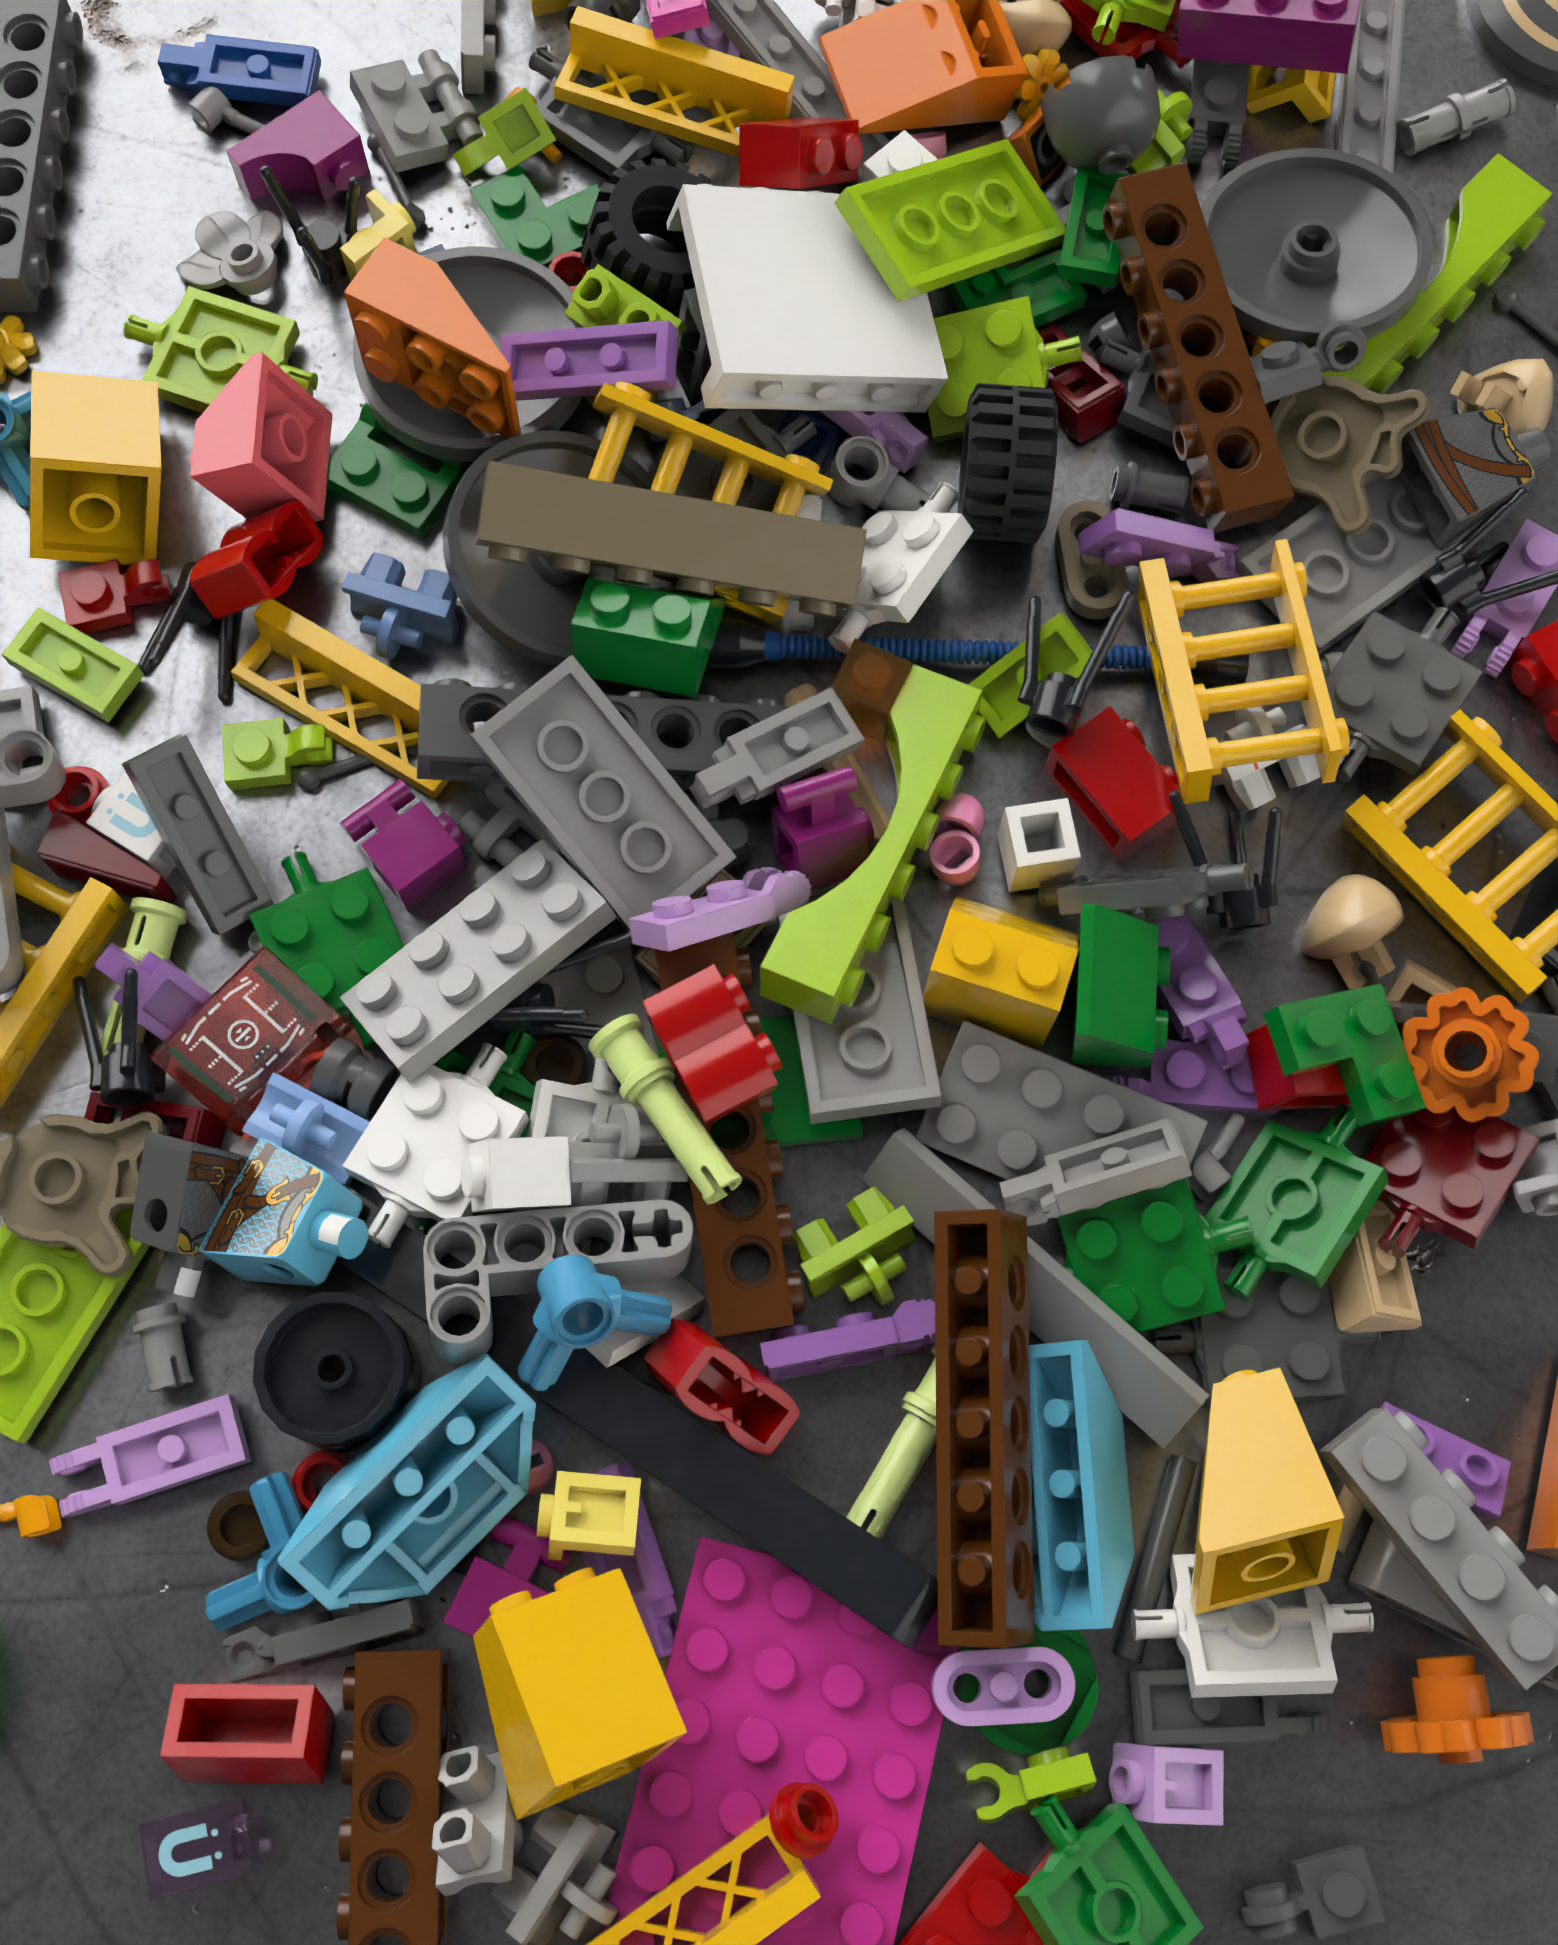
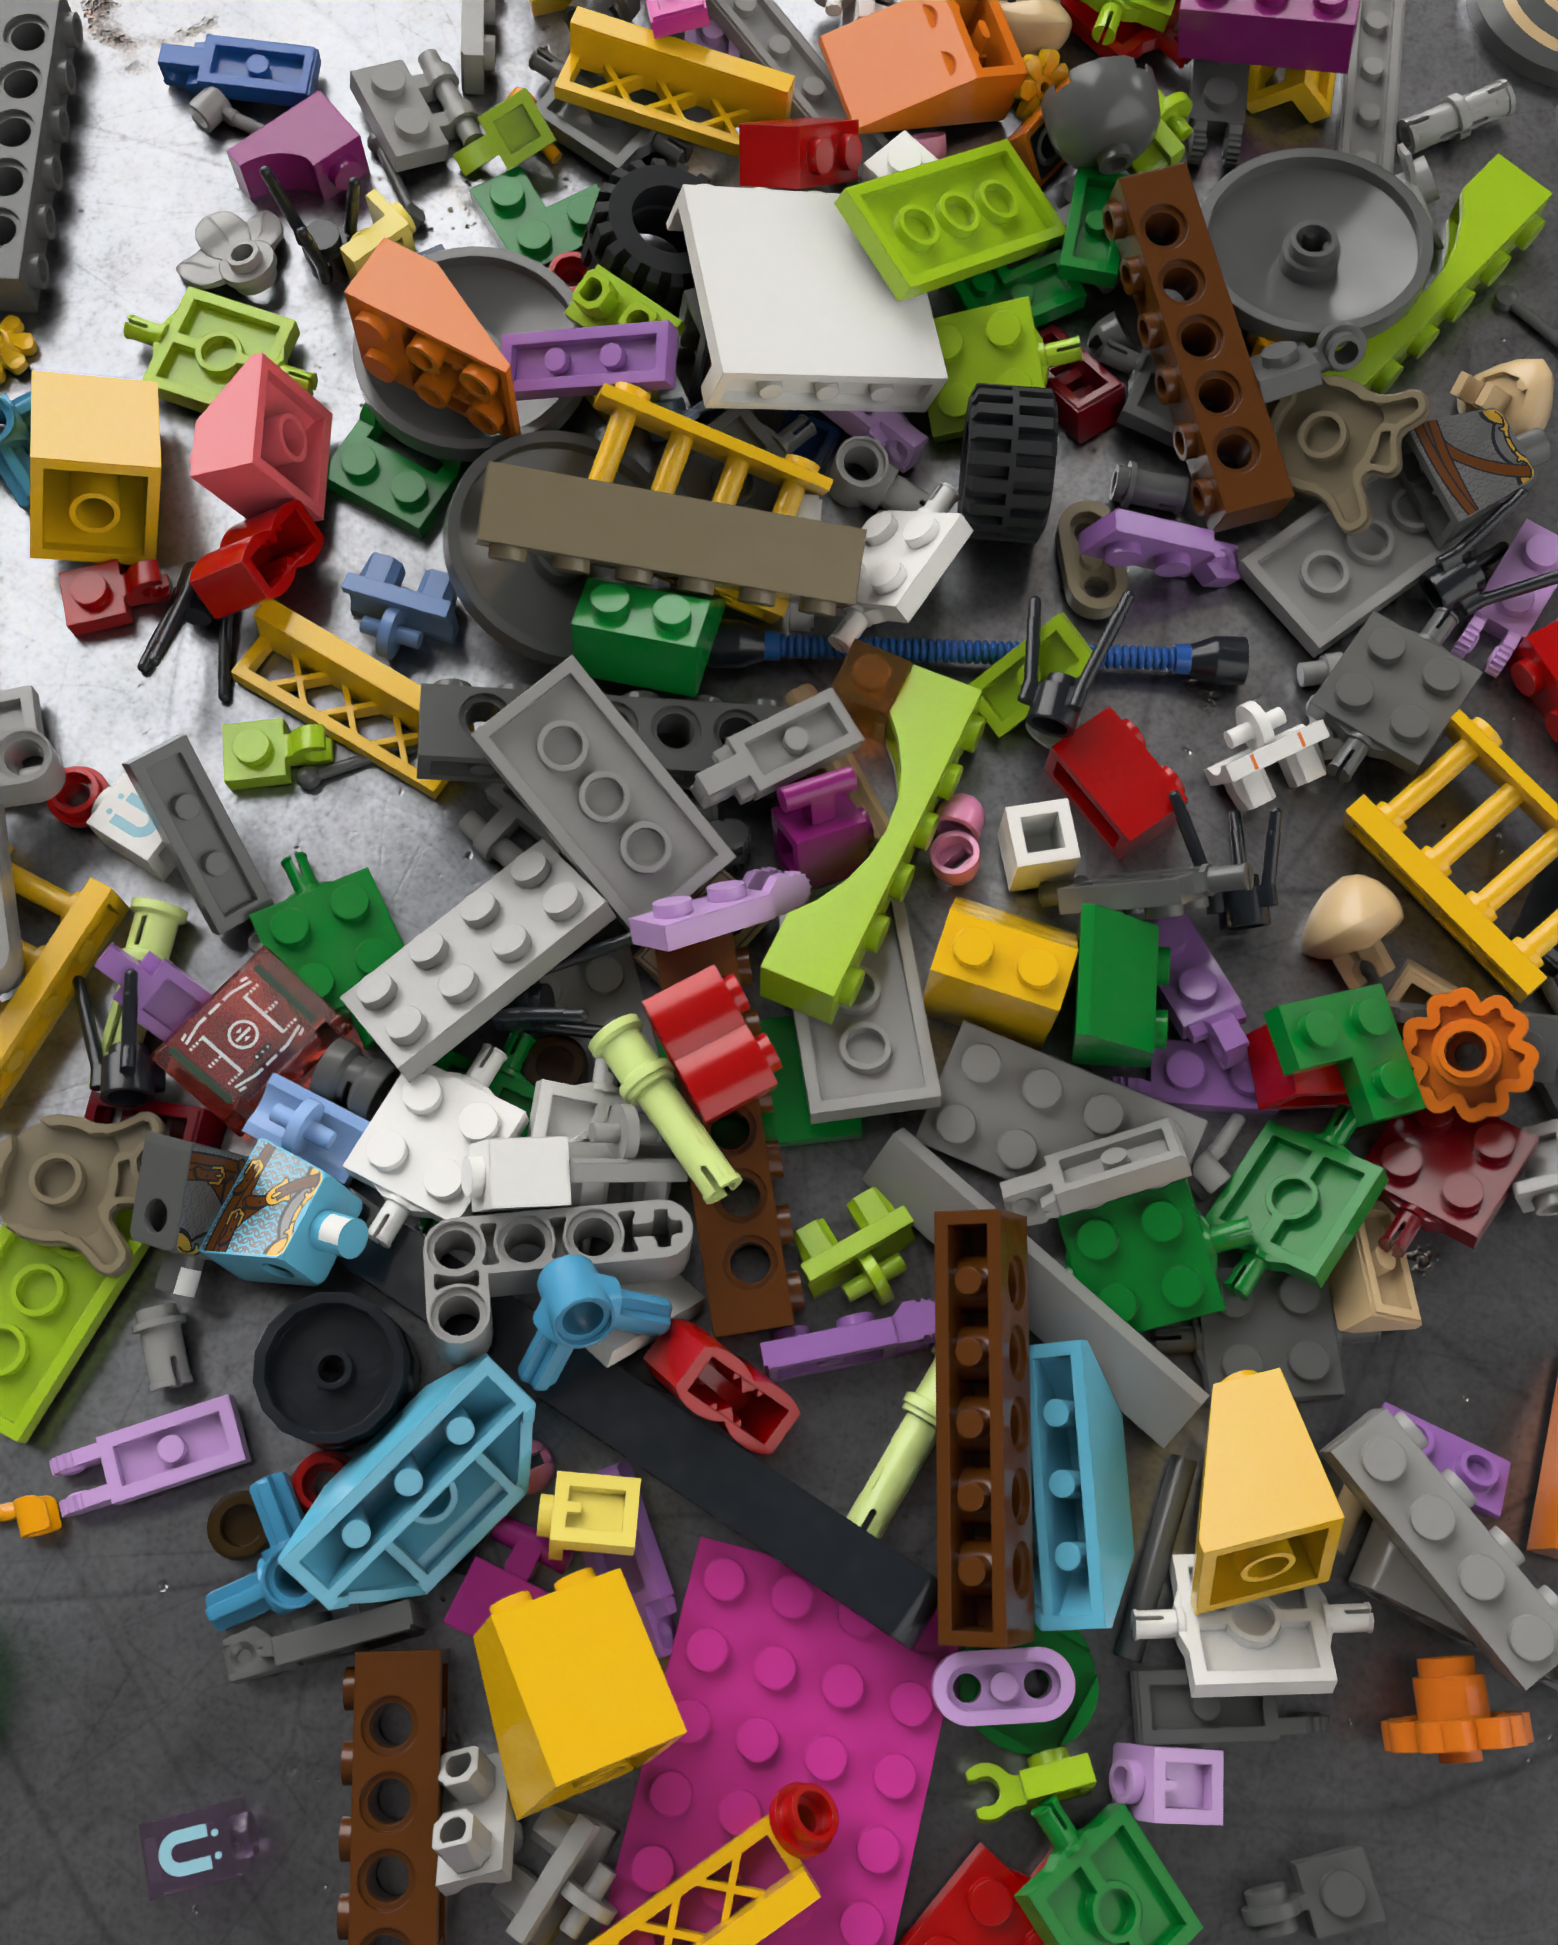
lime plate [1,607,144,723] -> none
slope [37,811,178,905] -> none
red brick [160,1684,334,1784] -> none
magenta brick [339,778,468,912] -> none
yellow fence [1136,539,1350,804] -> none
none -> light grey plate [1395,142,1445,250]

